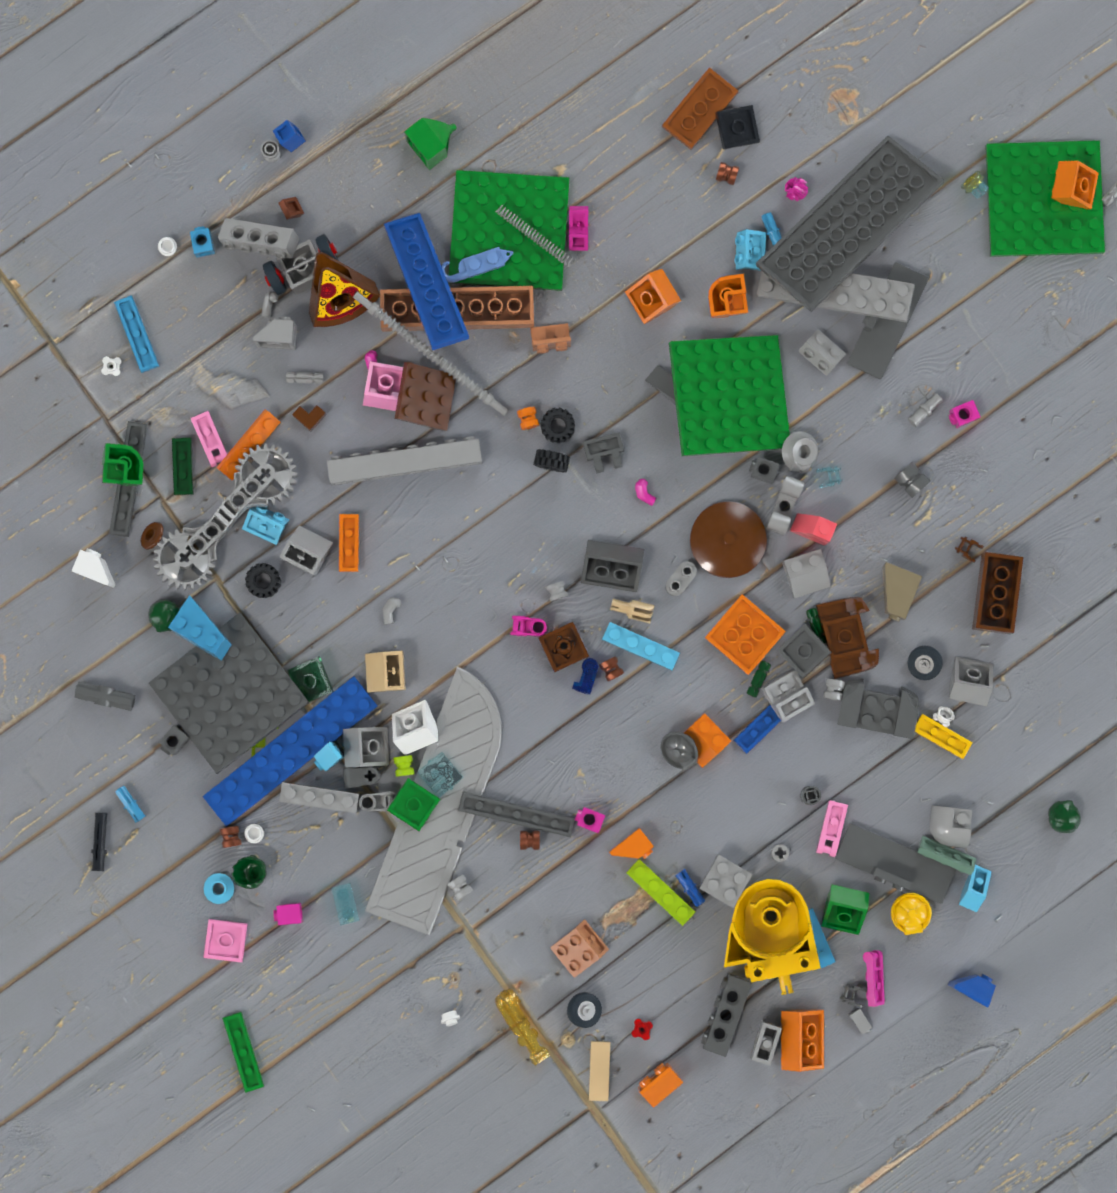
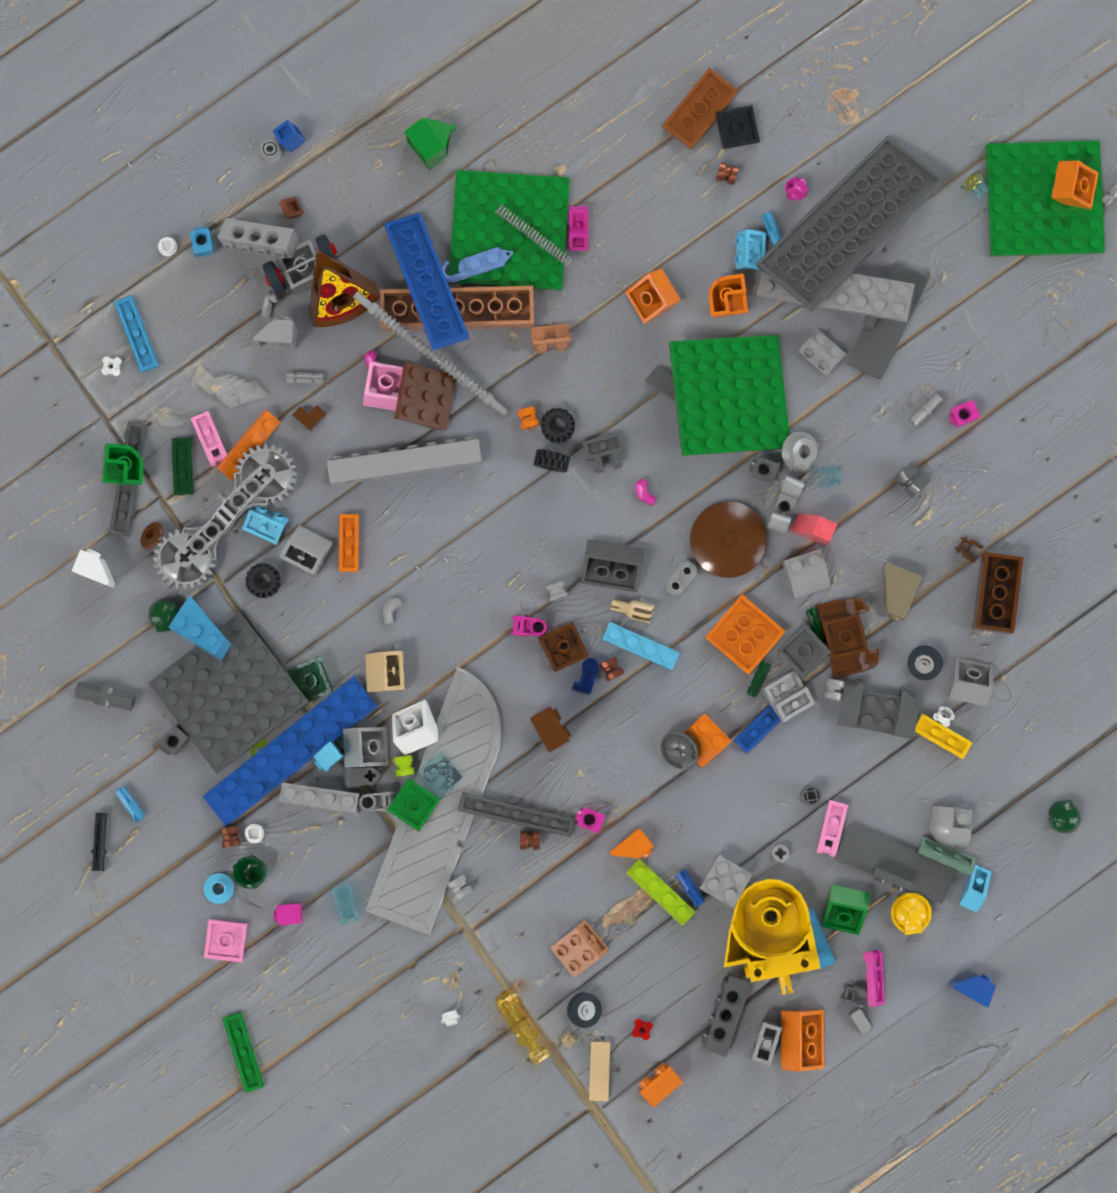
none -> reddish brown brick [530,706,571,753]

